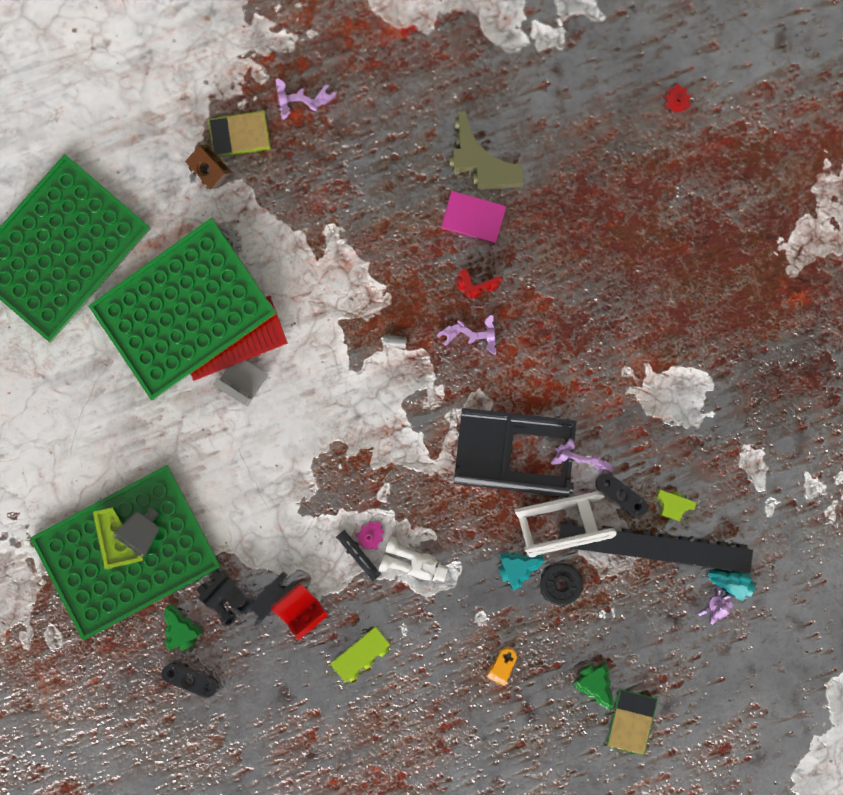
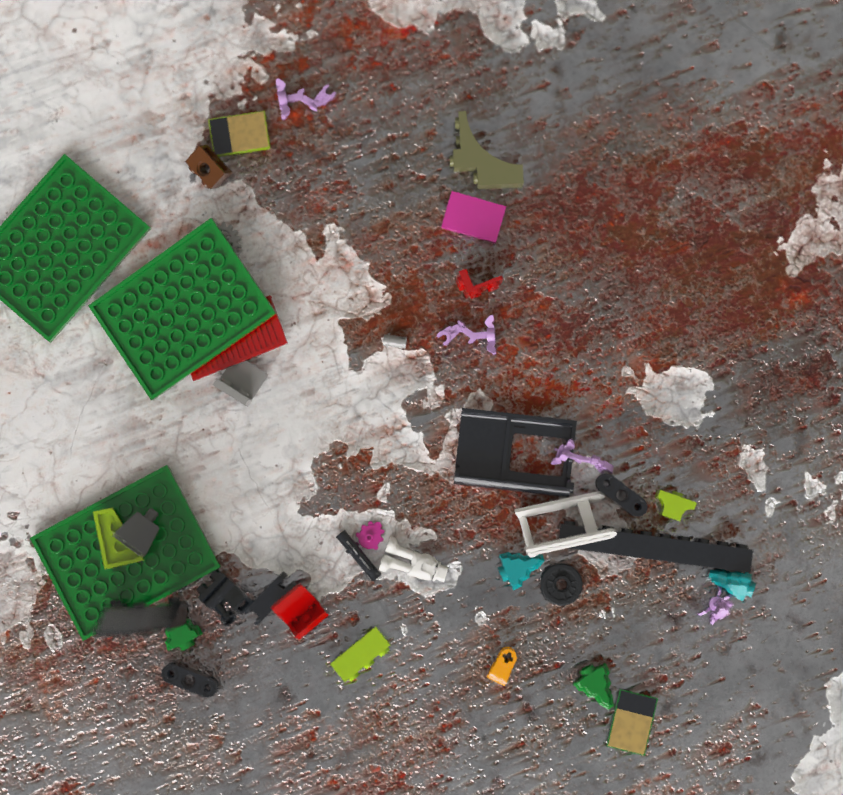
red piece [665,84,691,112] -> none
none -> black wedge [93,597,187,638]

